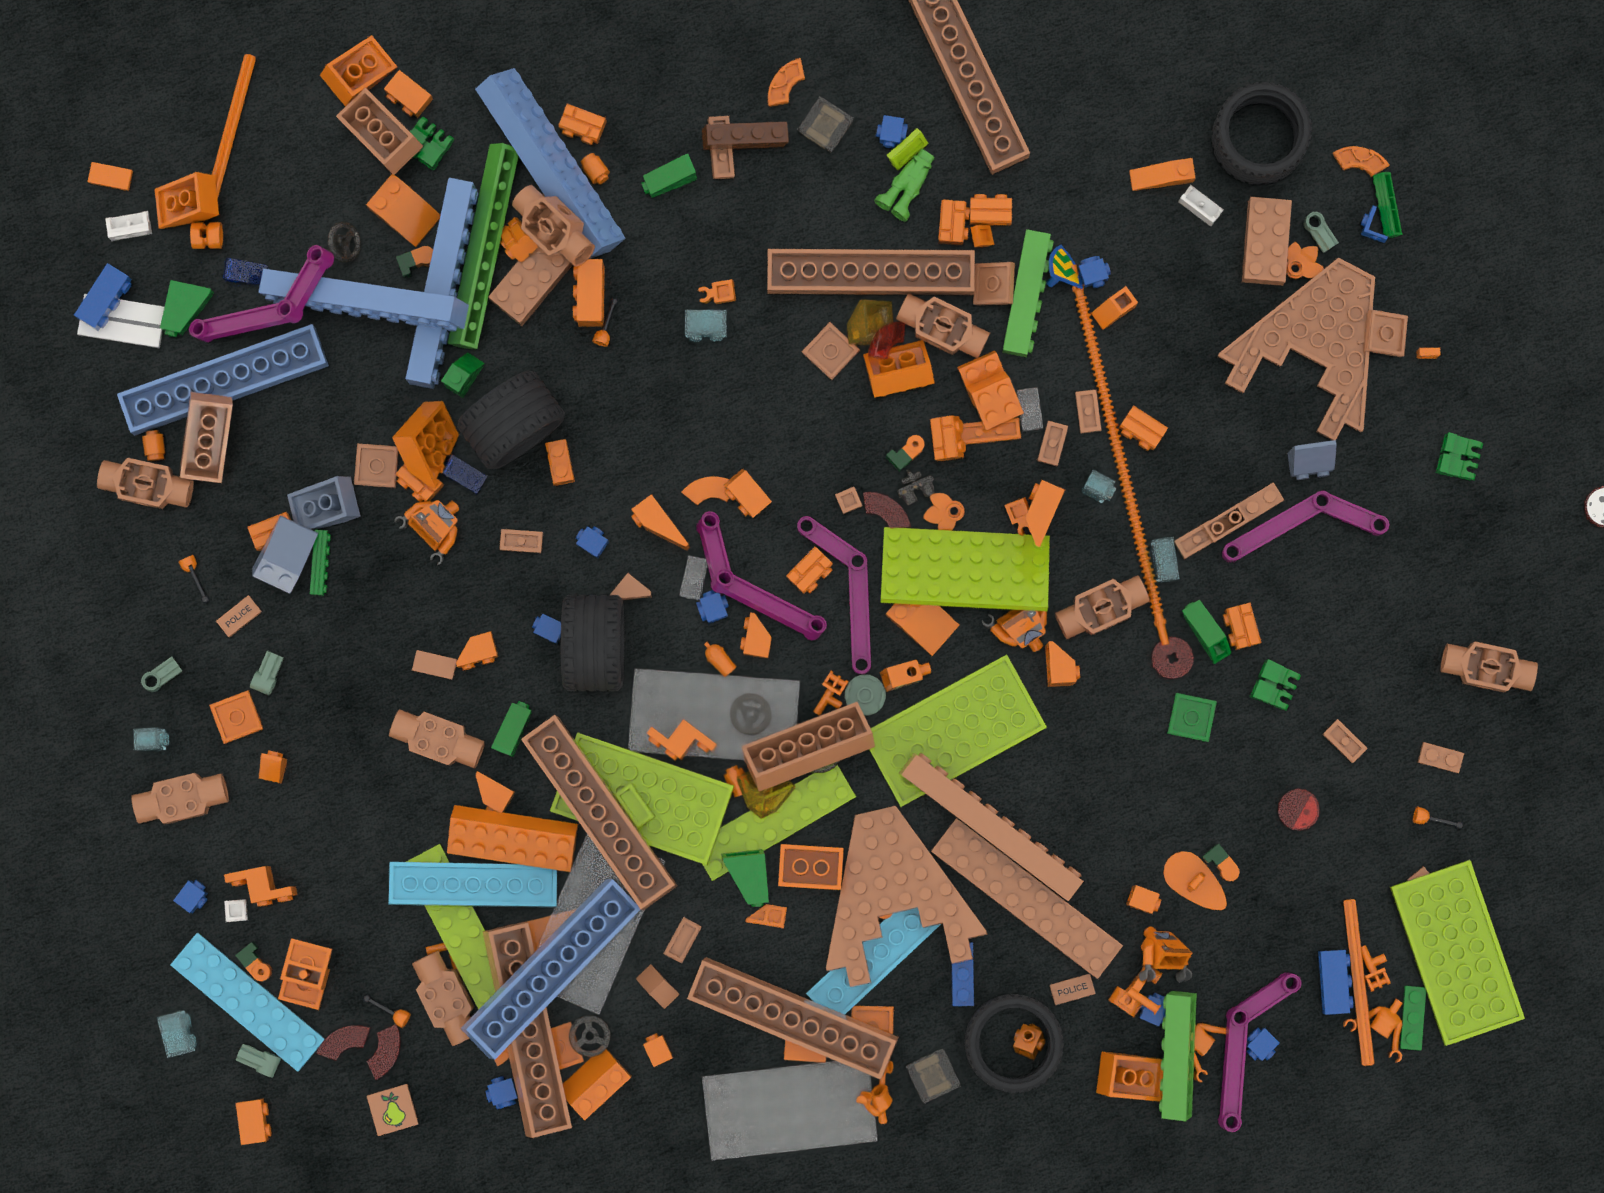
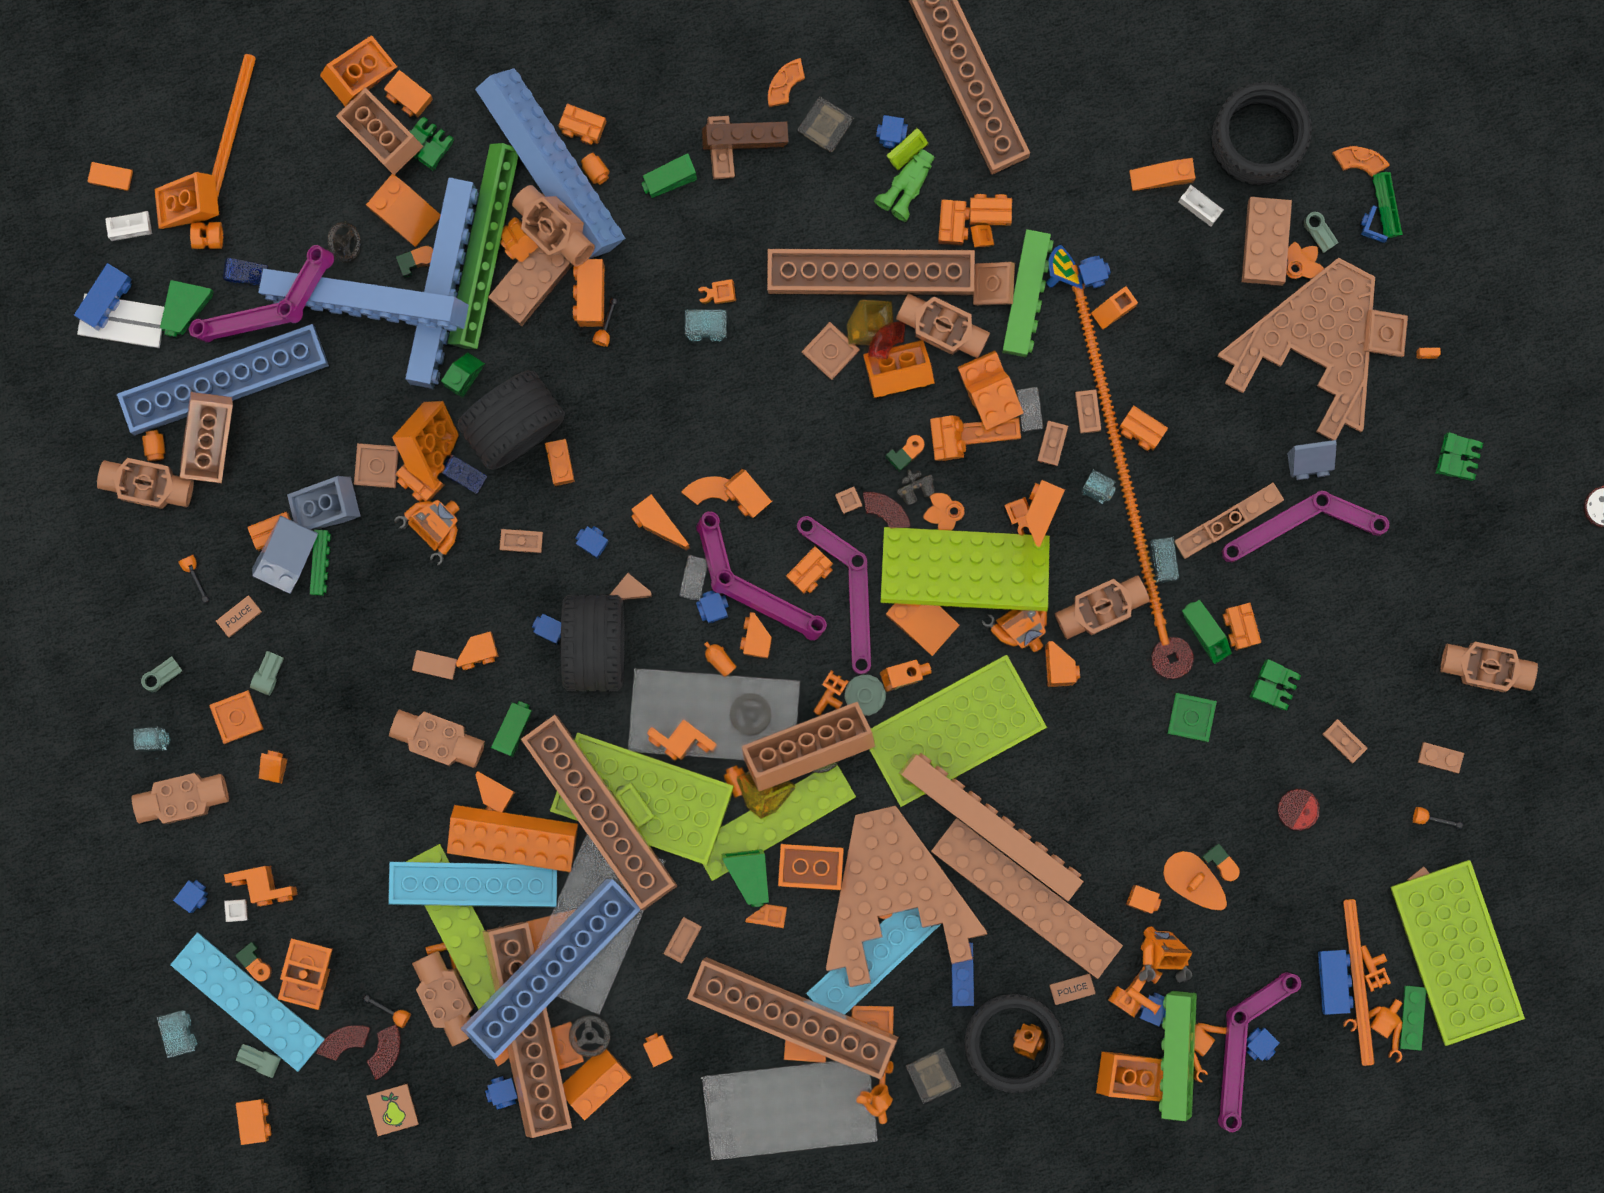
nougat slope [636,964,680,1009] -> none

